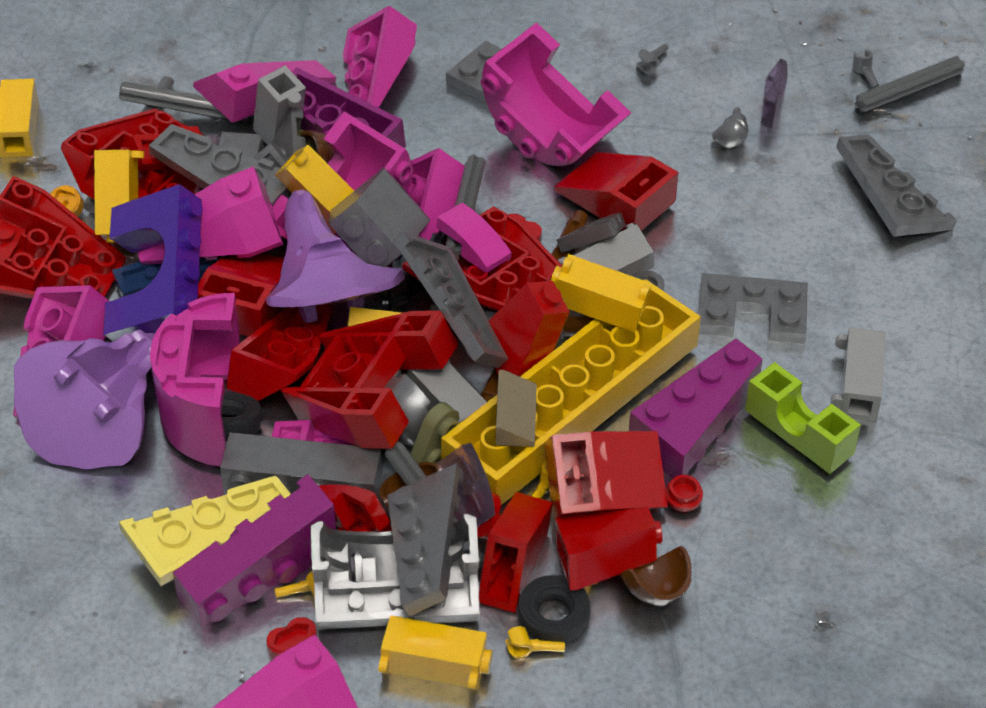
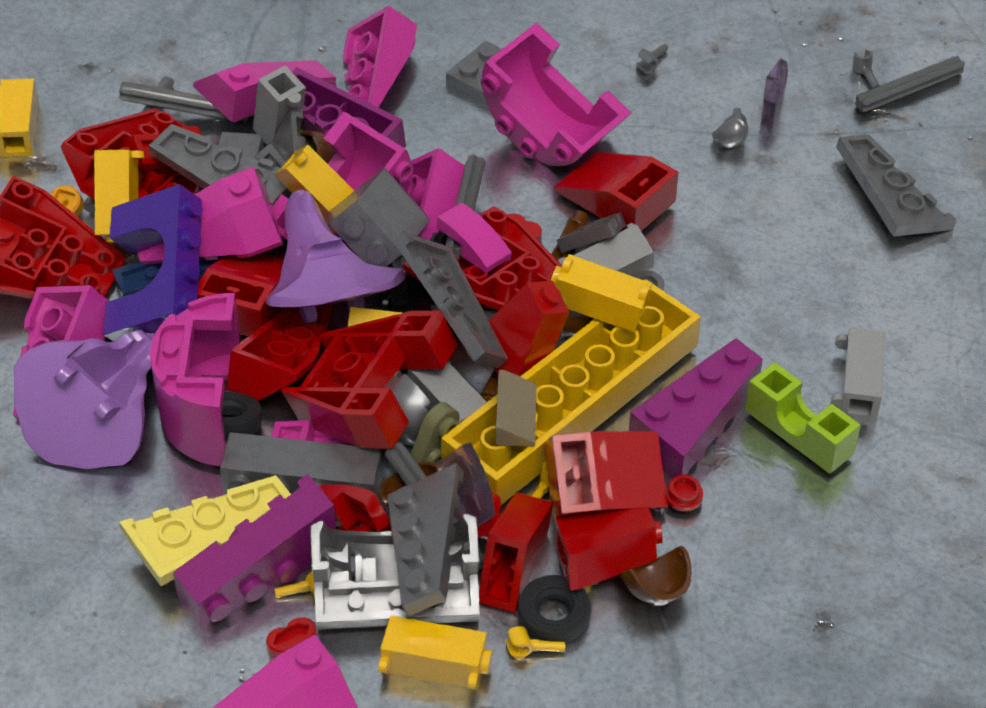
flat silver plate [698,273,808,344] -> none

